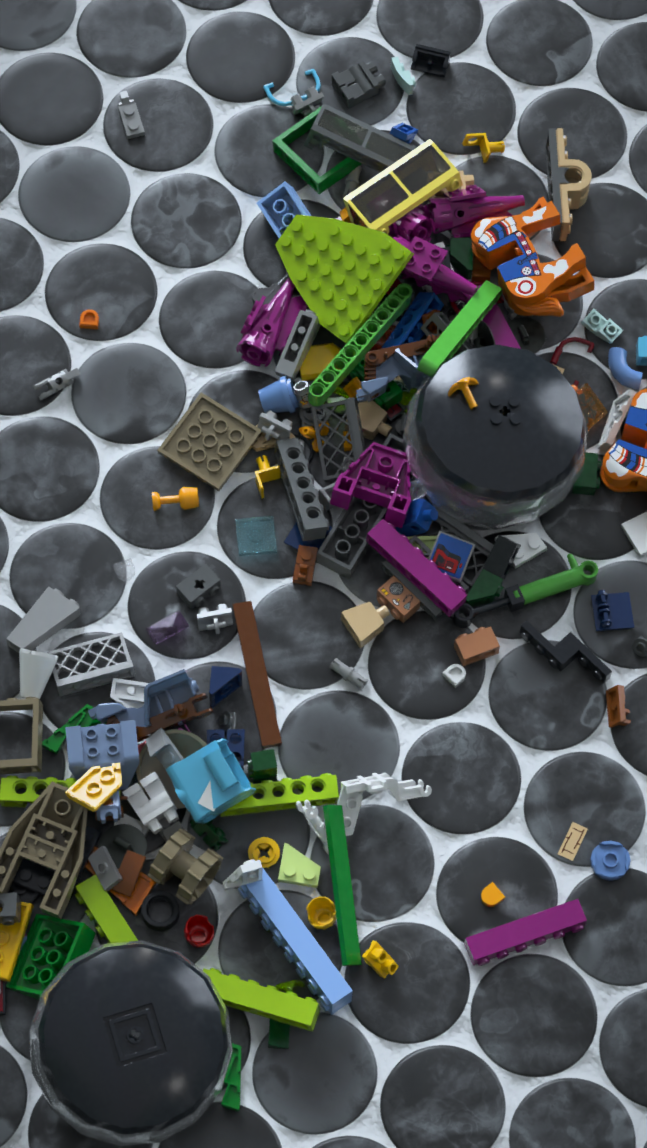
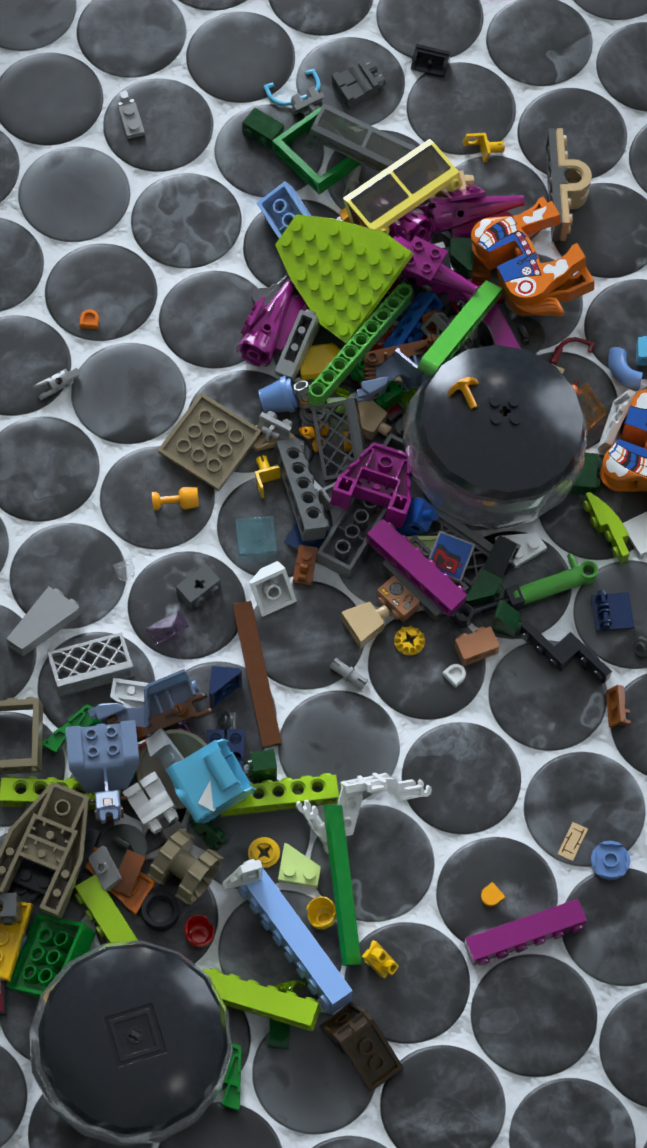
white cone [19,648,58,699] -> none
yellow tile [65,763,122,812] -> none
light grey hips [197,604,233,634] -> none
light orange tile [343,377,362,398] -> none
blue slope [390,122,418,150] -> none
light aqua slope [391,57,416,95] -> none
clear tile [410,479,429,501] -> none
light aqua slope [581,308,623,344] -> none
none -> dark green brick [242,107,284,149]
none -> white slope [249,561,297,617]
none -> dark brown bracket [319,1002,404,1092]
none -> yellow gear [394,625,425,656]
none -> dark green slope [492,600,522,638]
none -> lime slope [583,492,630,564]

